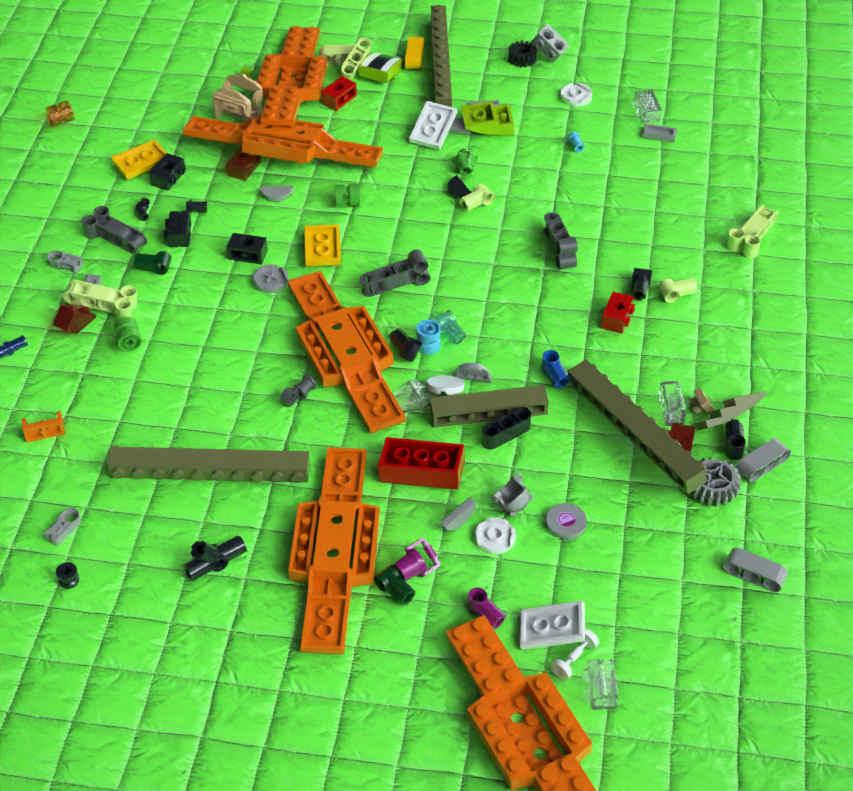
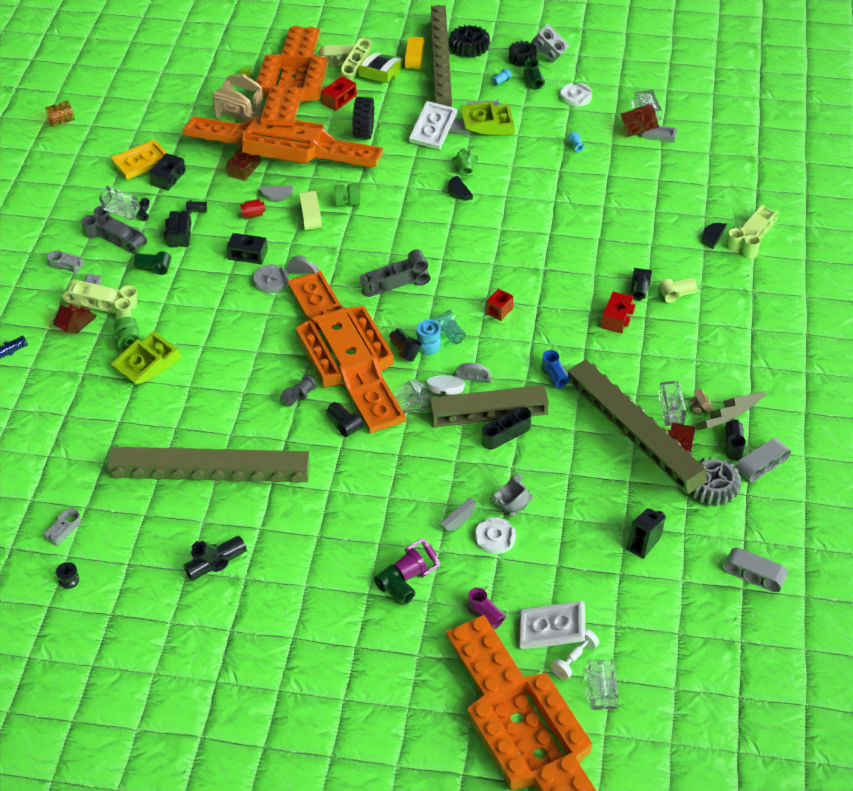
orange hinge [21,411,65,442] -> none
orange piece [289,447,380,654] -> none
yellow plate [305,224,341,267] -> none
red brick [378,437,465,490] -> none
yellowish green piece [459,184,495,212] -> none
dark grey piece [544,212,578,270] -> none
light grey tile [546,503,587,540] -> none
none -> clear brick [99,186,141,220]
none -> lime slope [111,331,182,384]
none -> red brick [240,199,266,219]
none -> light grey tile [287,256,319,273]
none -> yellowish green beam [299,191,322,230]
none -> black piece [326,402,363,437]
none -> black tyre [352,97,375,139]
none -> black gear [449,25,490,58]
none -> red brick [486,289,514,321]
none -> medium azure pin [491,69,512,86]
none -> dark green piece [524,58,545,90]
none -> clear red brick [621,103,659,137]
none -> black torso [626,508,666,559]
none -> black tile [702,223,727,249]

